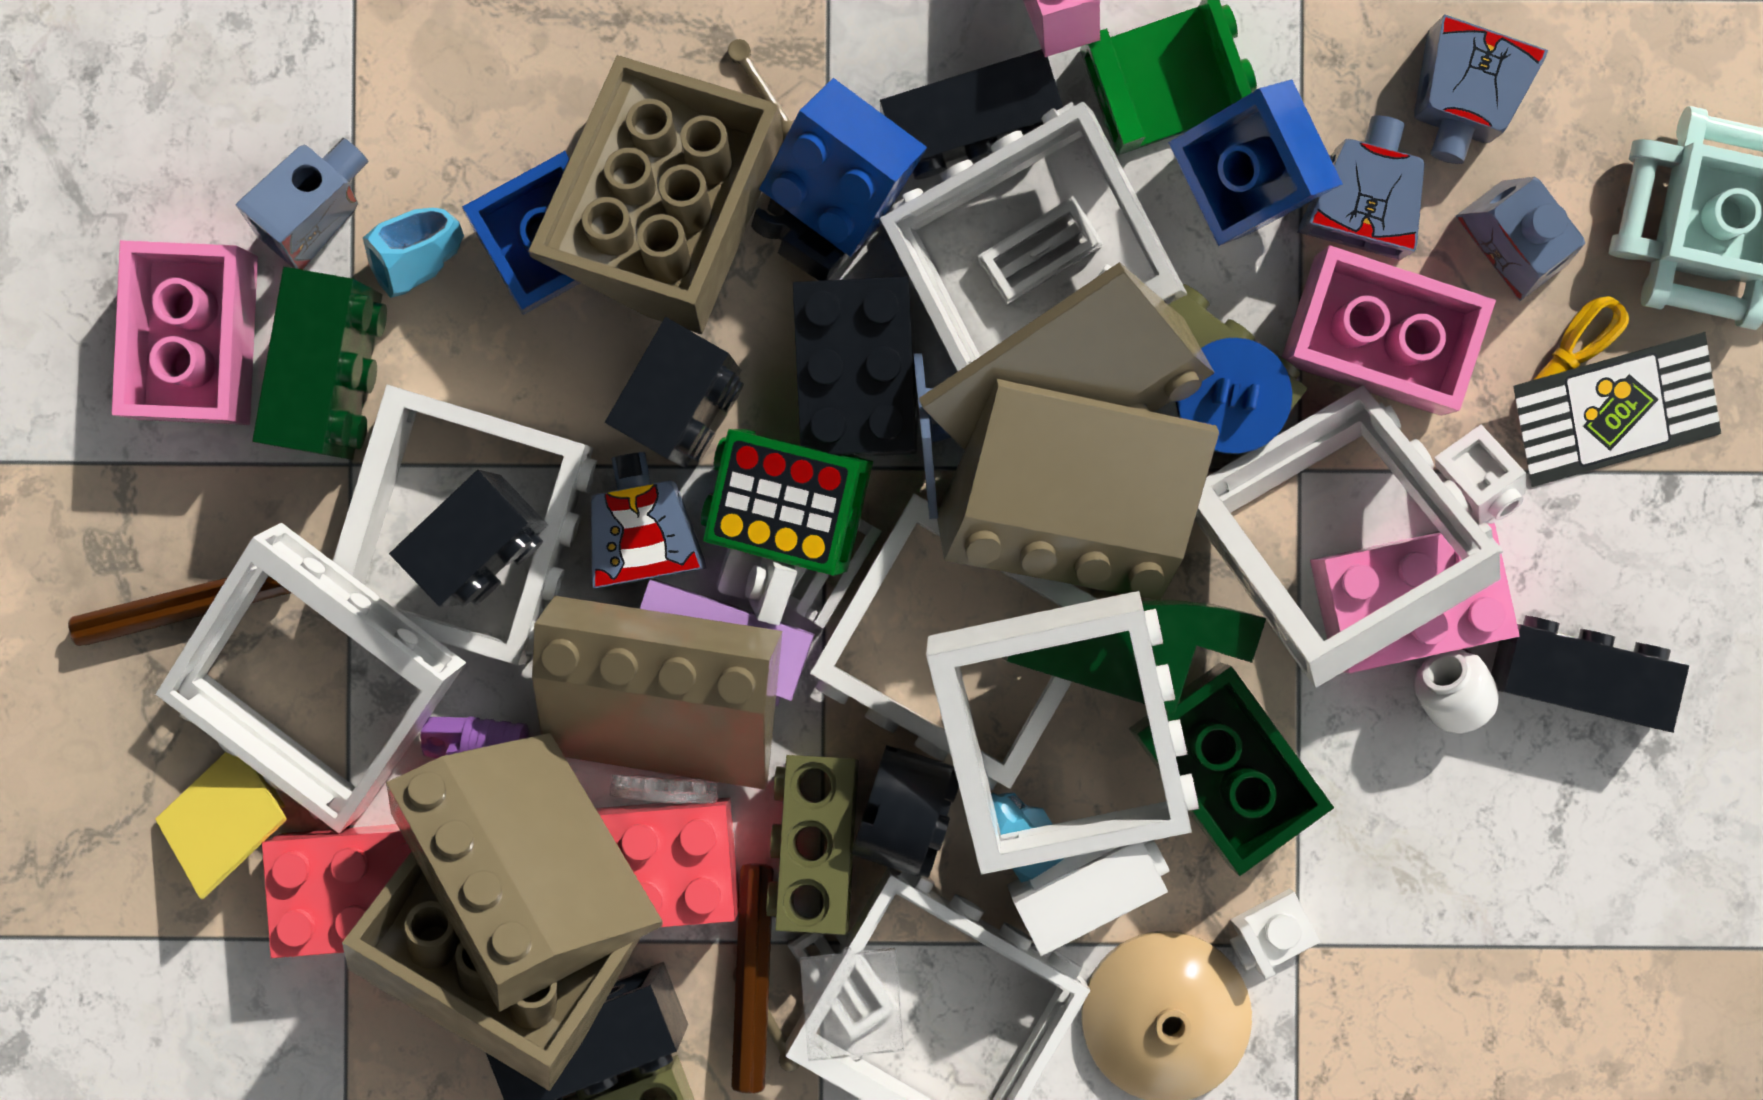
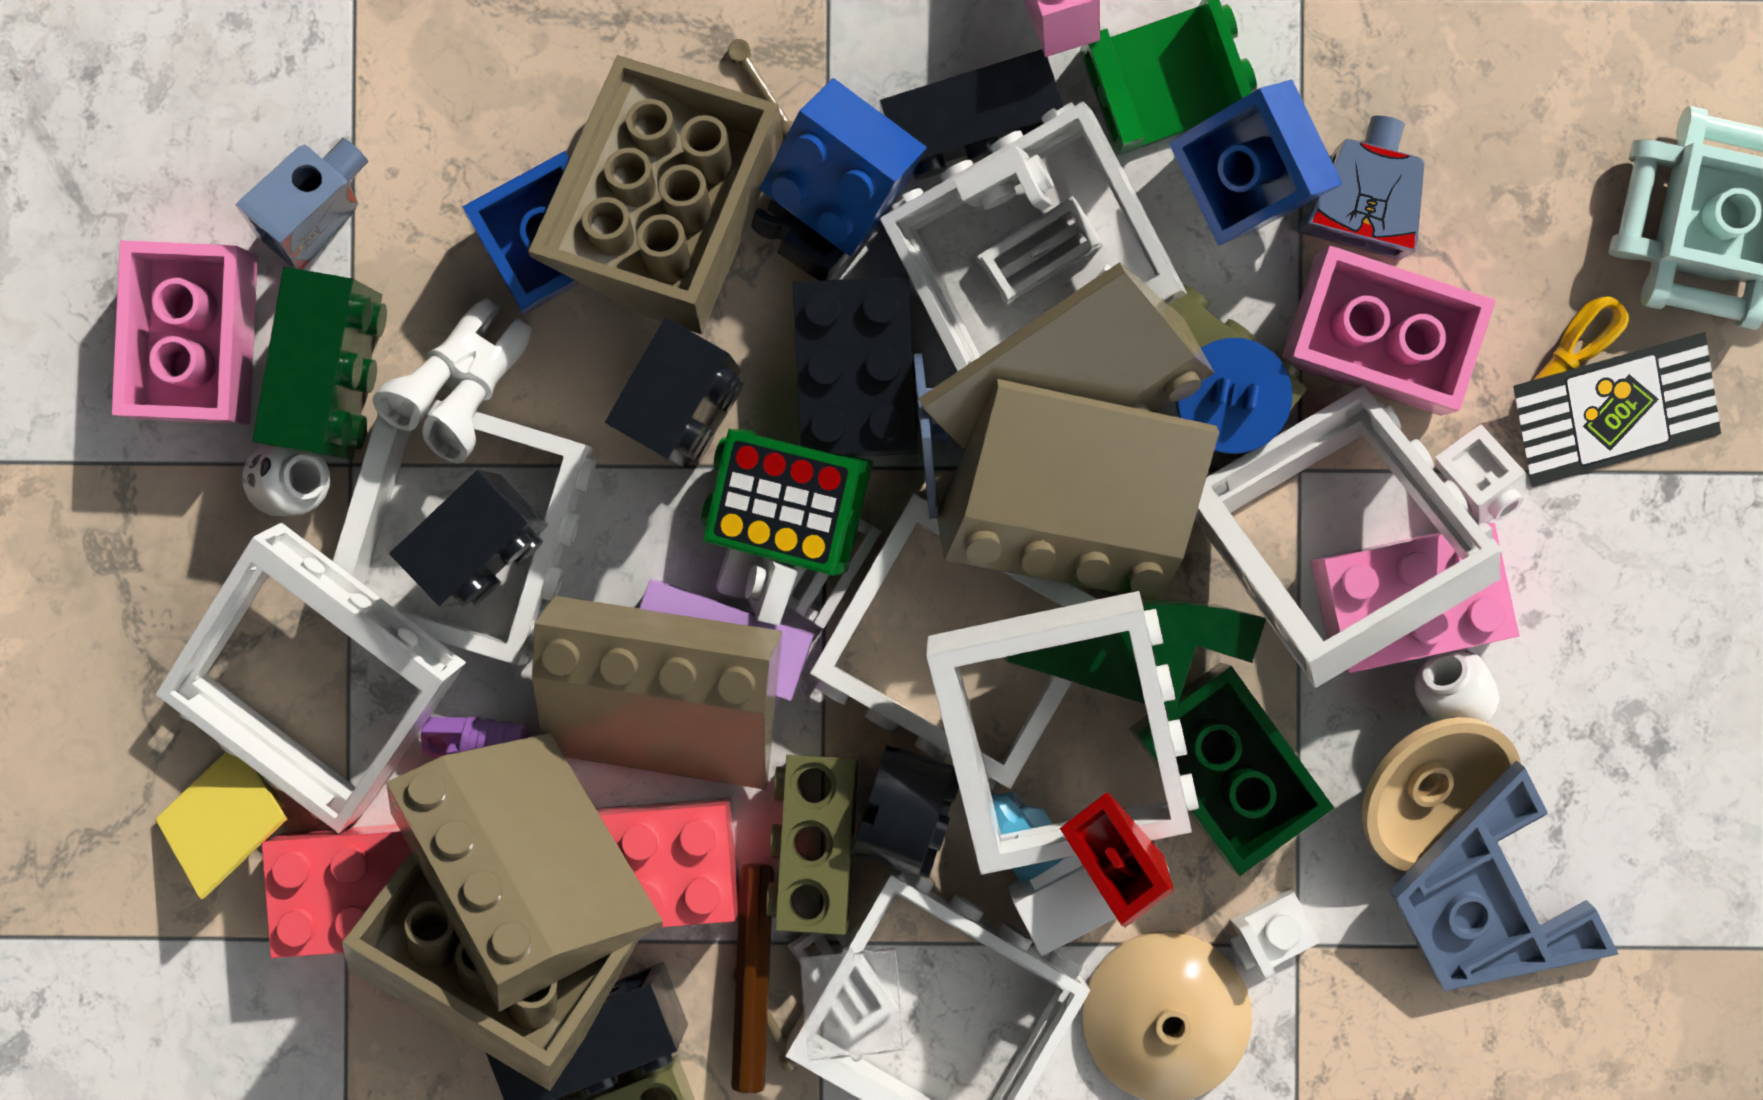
reddish brown axle [68,576,291,646] -> none
medium azure rock [363,207,464,298] -> none
torso [591,452,707,589] -> none
clear wheel [609,775,718,804] -> none
sand blue torso [1414,14,1548,164] -> none
sand blue torso [1456,176,1585,301] -> none
black brick [1491,615,1690,733] -> none
none -> white head [242,445,330,516]
none -> white piece [373,297,533,464]
none -> white bracket [953,146,1054,211]
none -> red slope [1059,792,1174,928]
none -> tan dish [1361,717,1521,872]
none -> sand blue wing [1389,760,1619,991]

